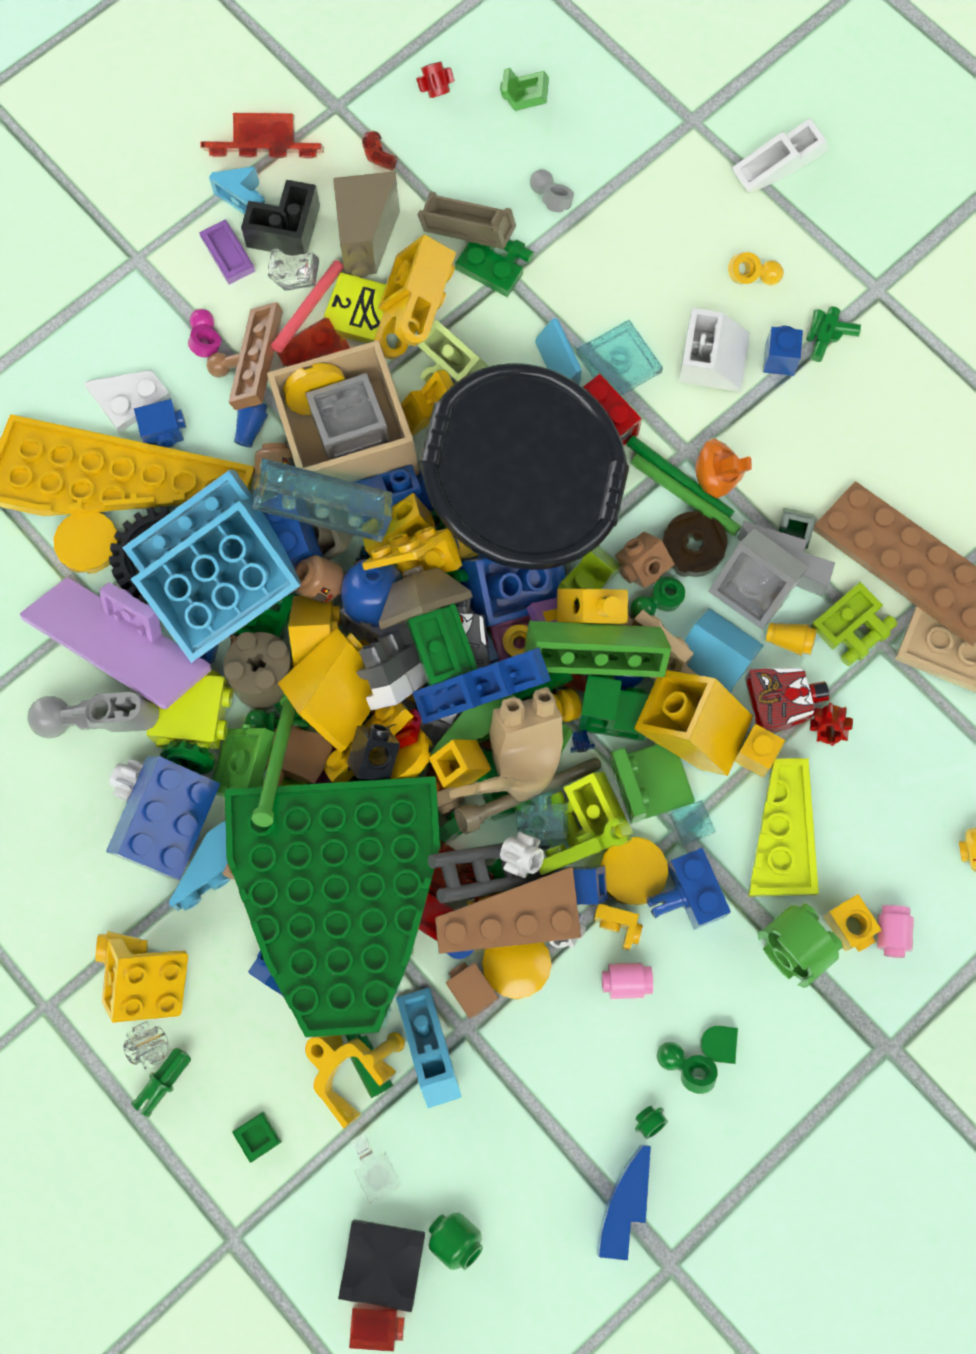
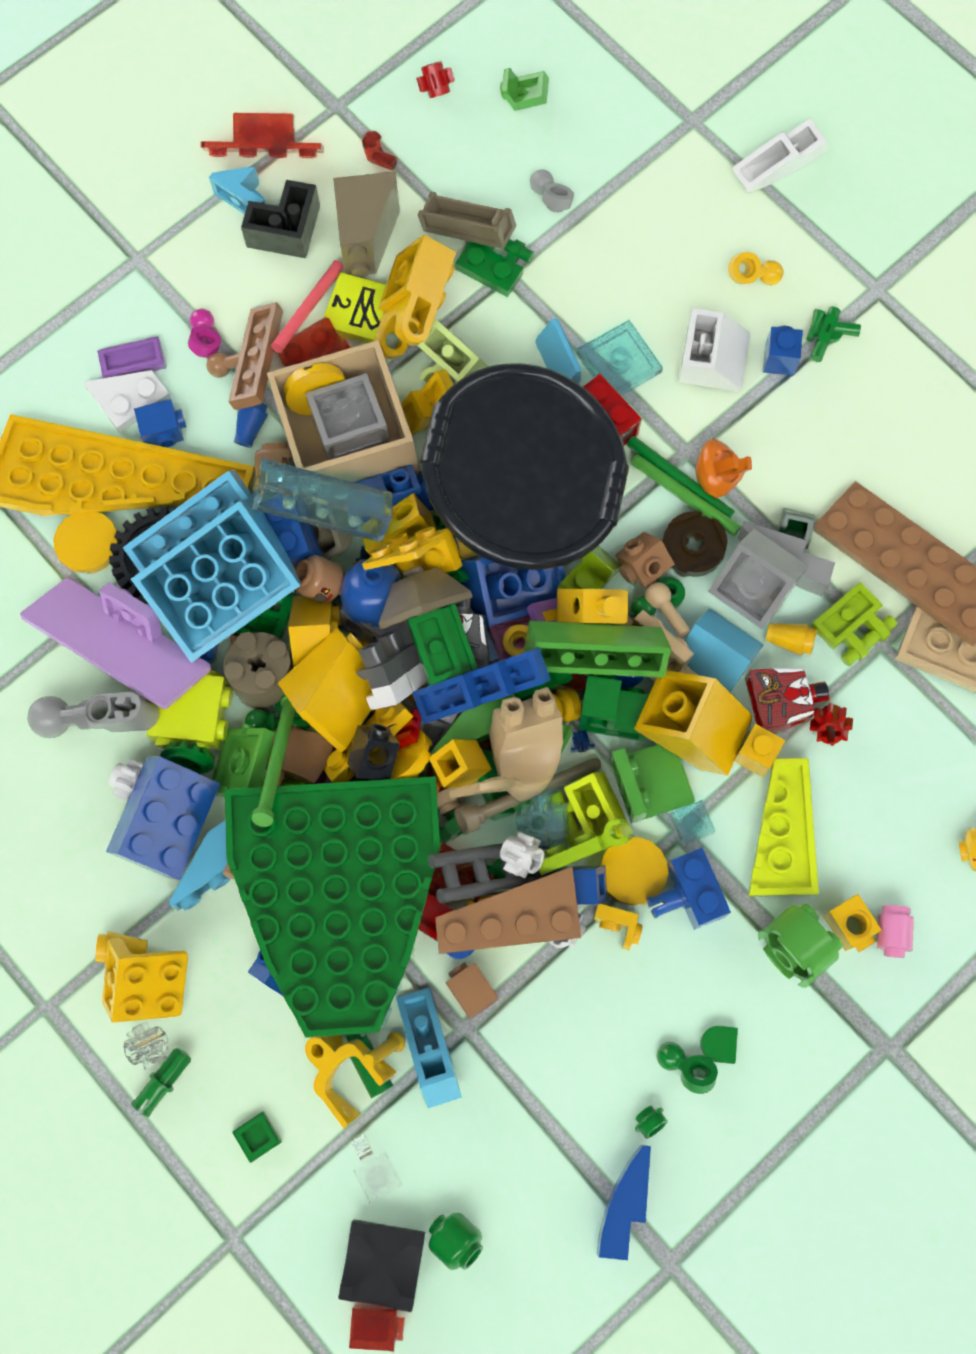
medium lavender tile [199,219,256,285] -> none
clear bracket [268,248,320,291] -> none
yellow dish [482,942,552,1000] -> none
bright pink brick [601,963,653,1000] -> none
none -> medium lavender tile [97,336,166,378]
none -> tan bar [645,582,691,638]

